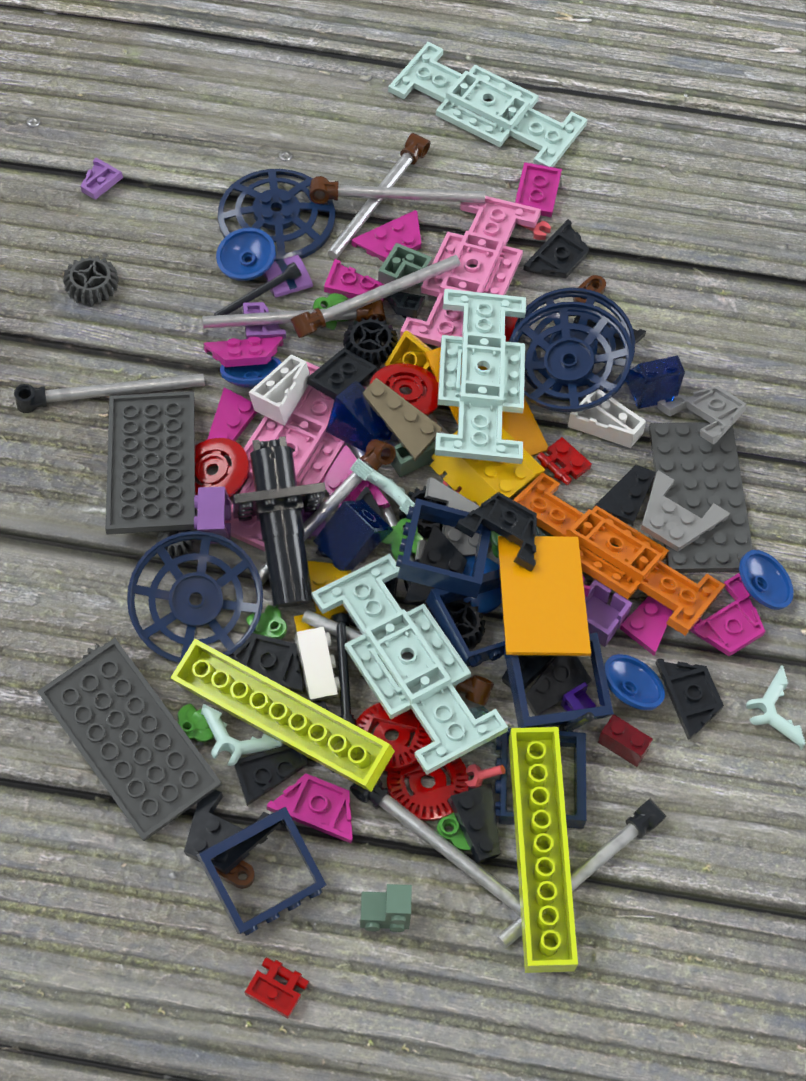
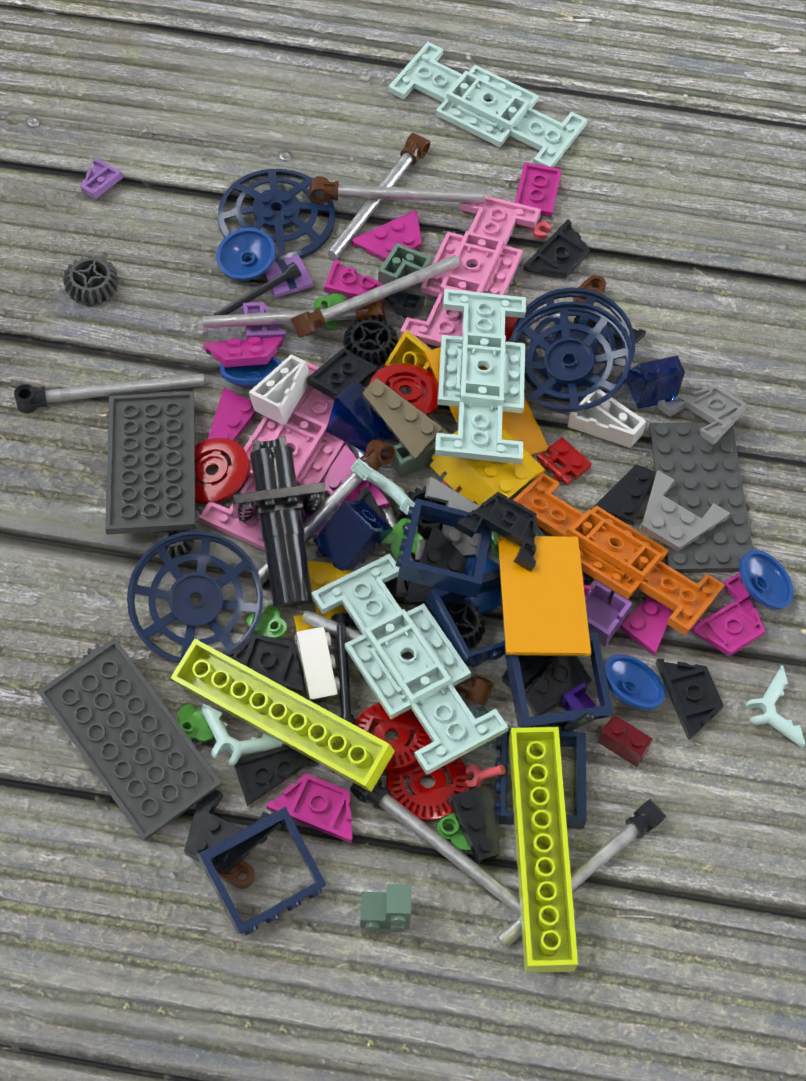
medium lavender piece [194,487,231,544] -> none
red plate [245,957,310,1019] -> none

